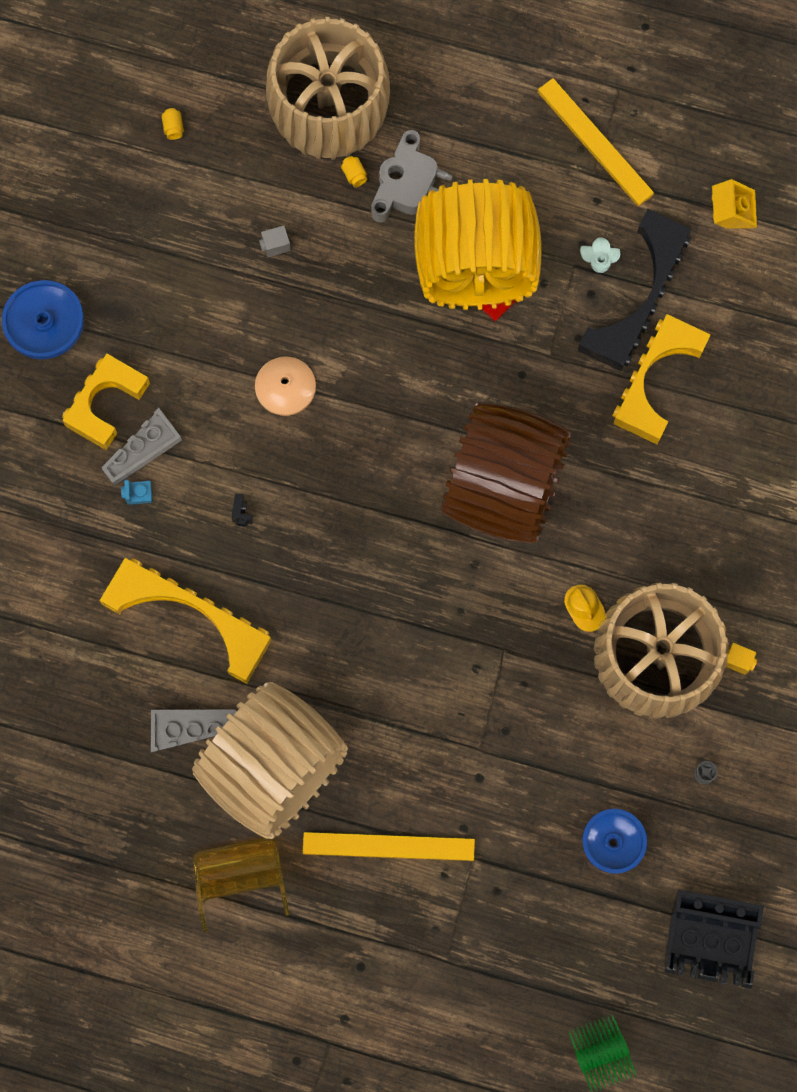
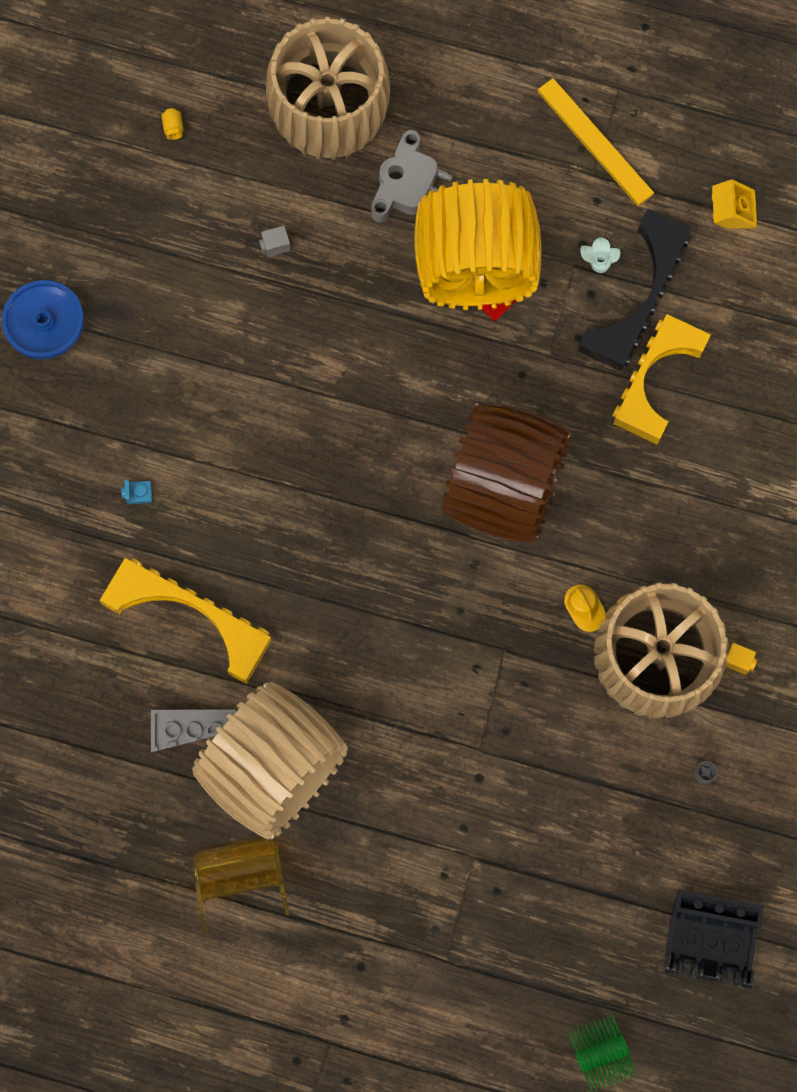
yellow arch [62,354,150,450] -> none
light grey wing [102,407,182,486] -> none
black bracket [232,493,253,527] -> none
light nougat dish [255,357,316,416] -> none
yellow tile [303,832,475,861] -> none
yellow brick [341,156,367,187] -> none
blue dish [582,809,647,874] -> none

